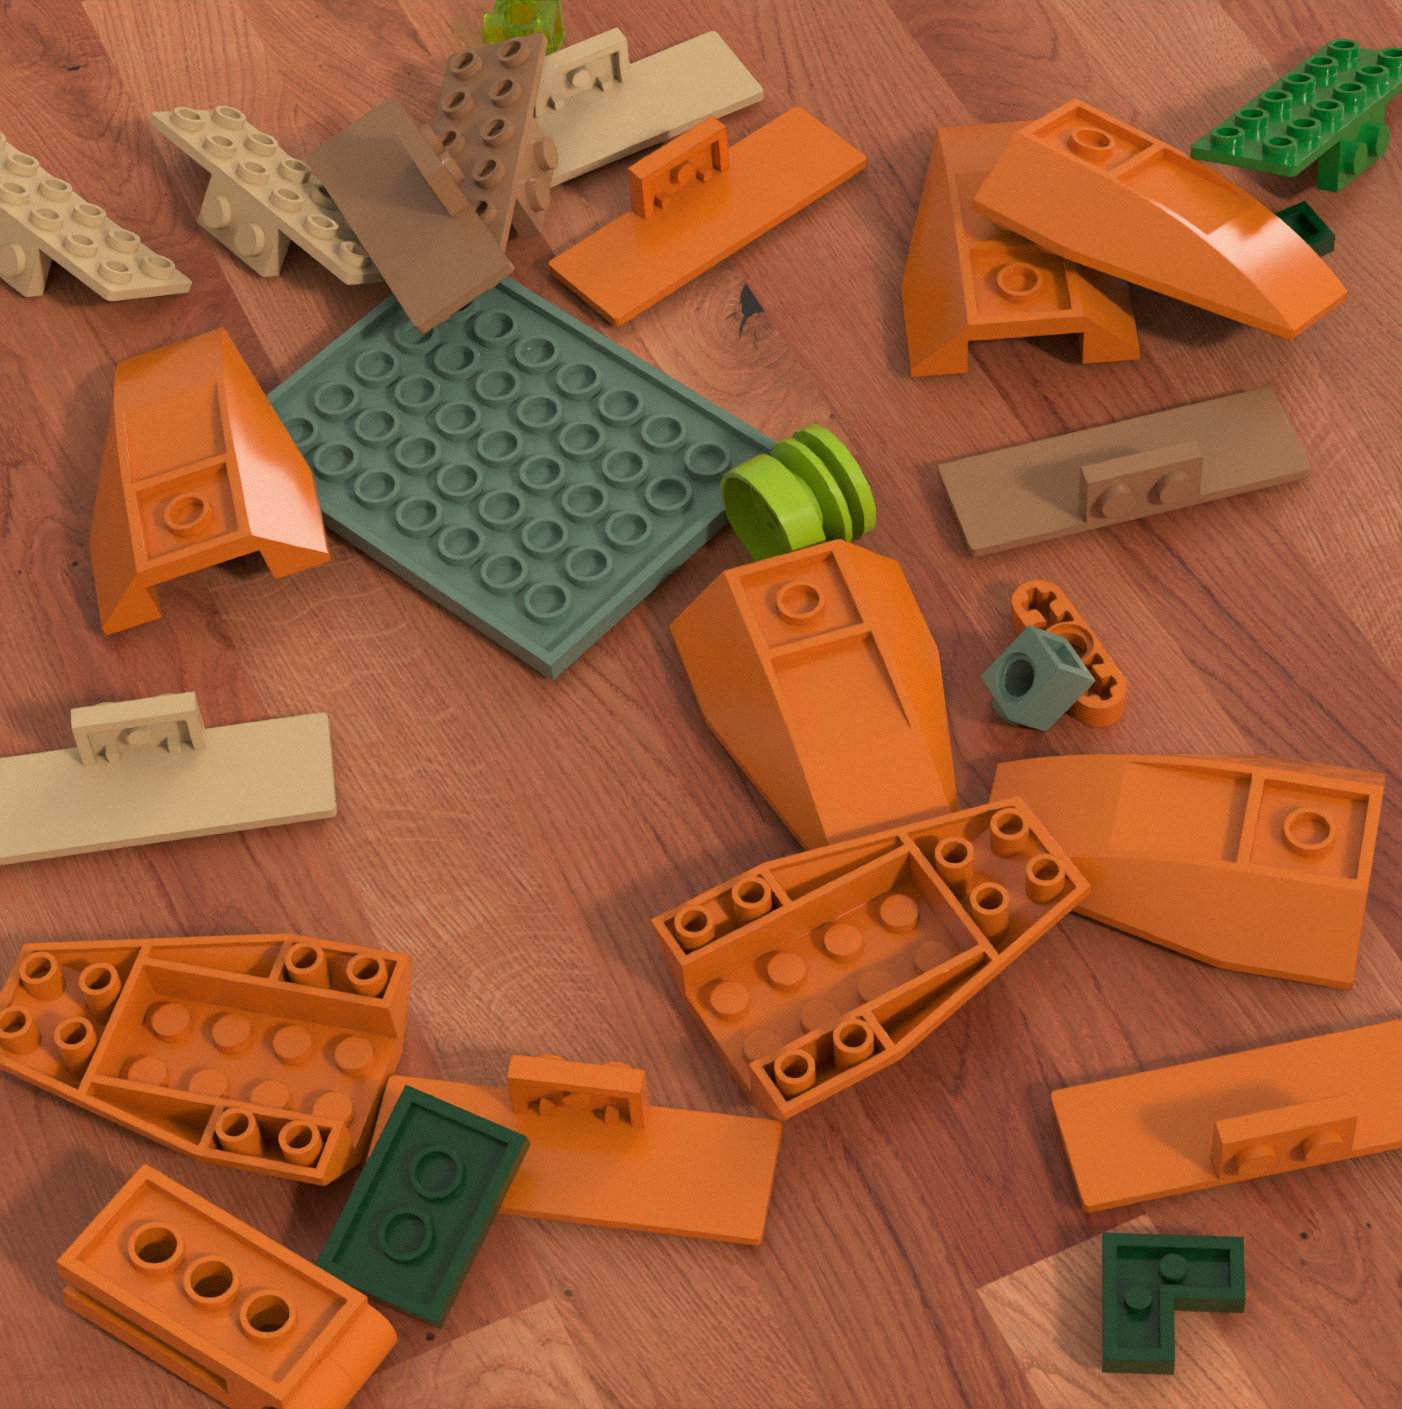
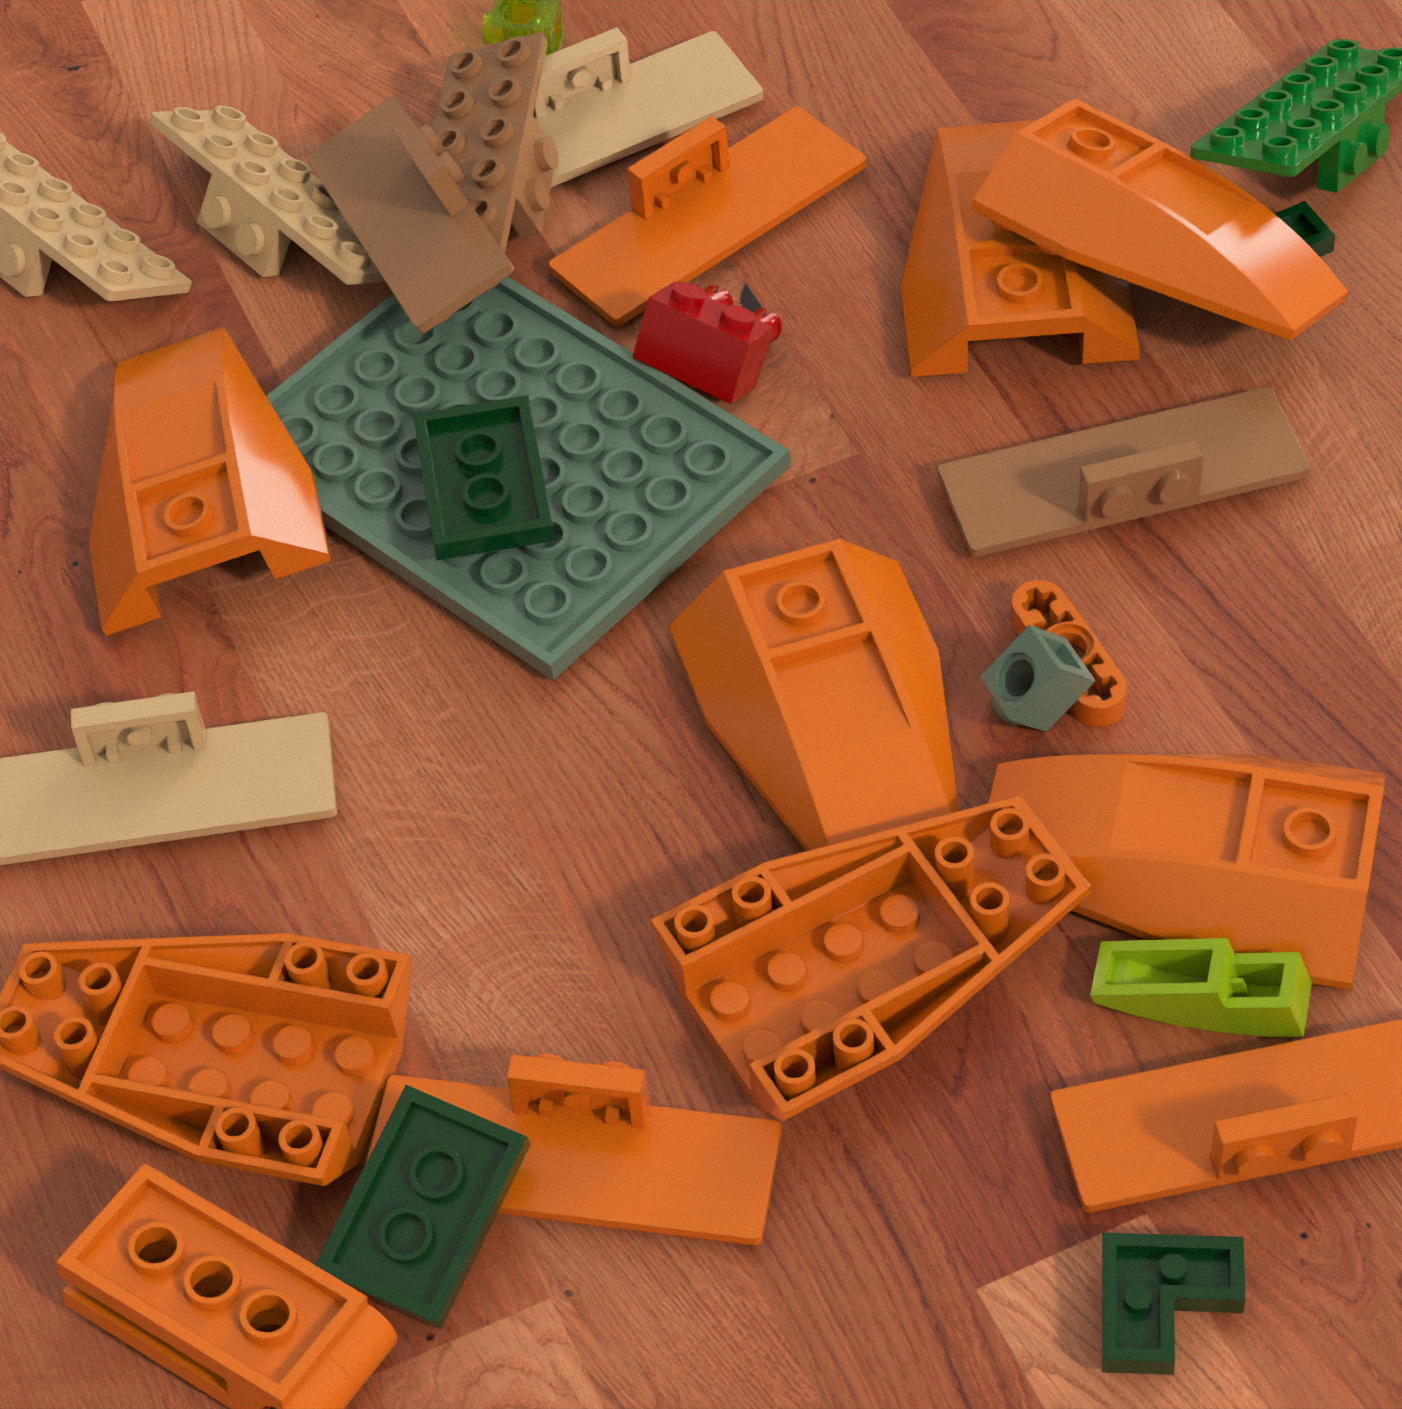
lime wheel [720,424,876,562] -> none
none -> dark green plate [413,395,555,561]
none -> red brick [632,282,782,404]
none -> lime slope [1090,938,1312,1038]

